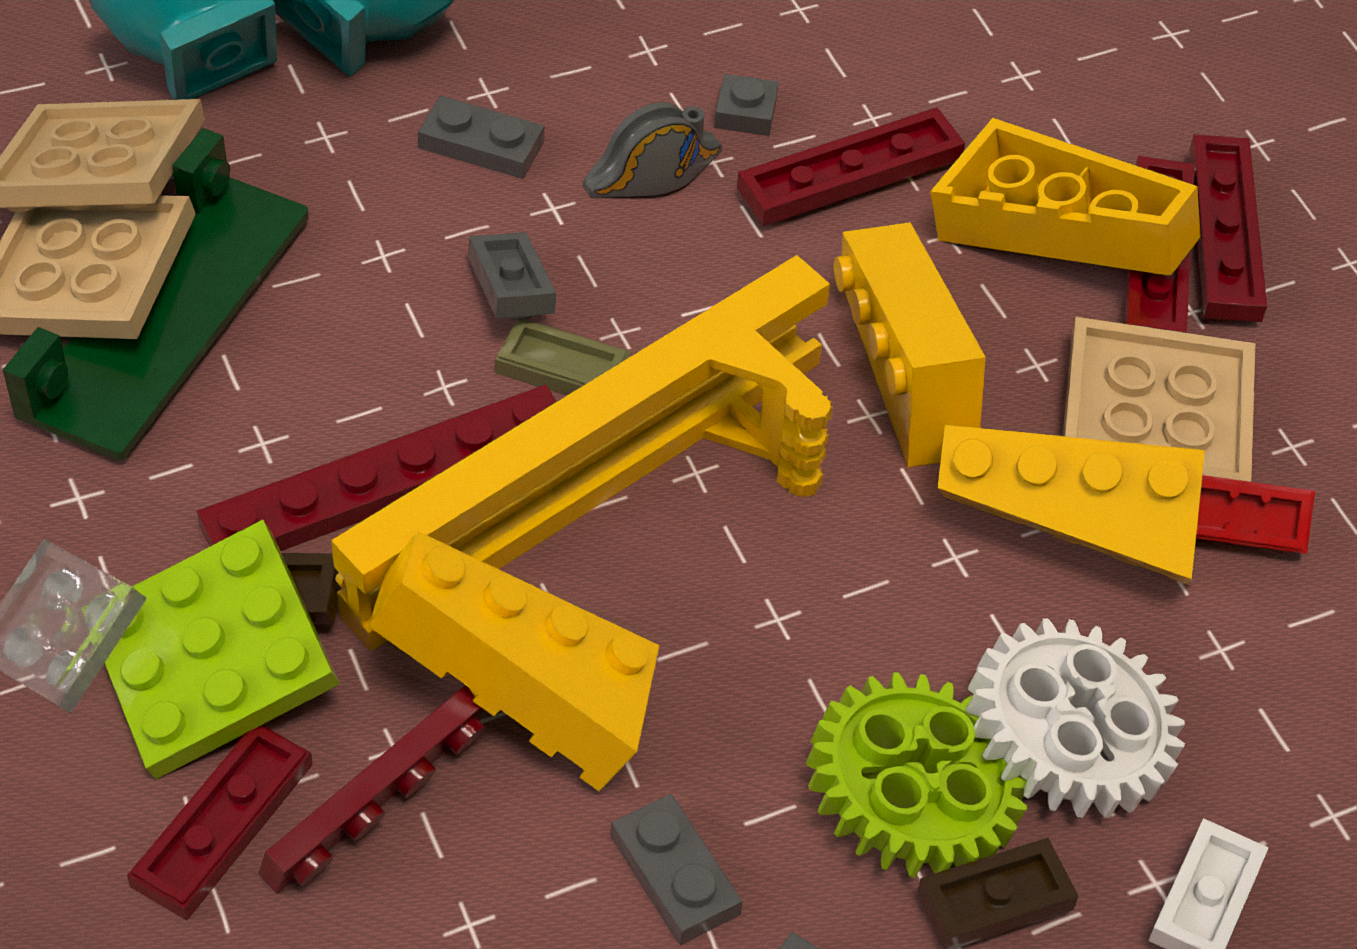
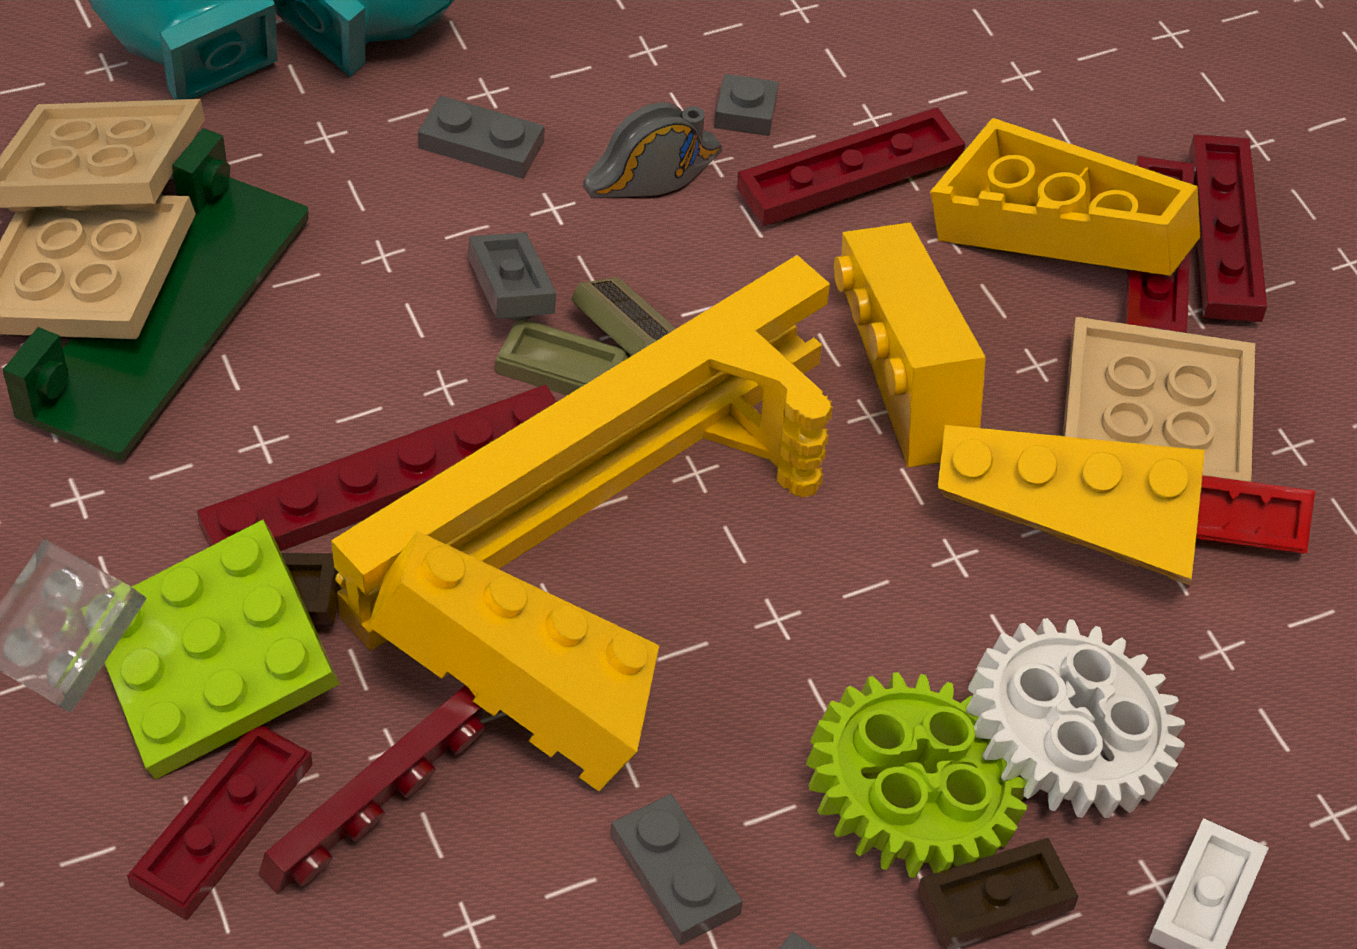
none -> tile [571,277,676,356]

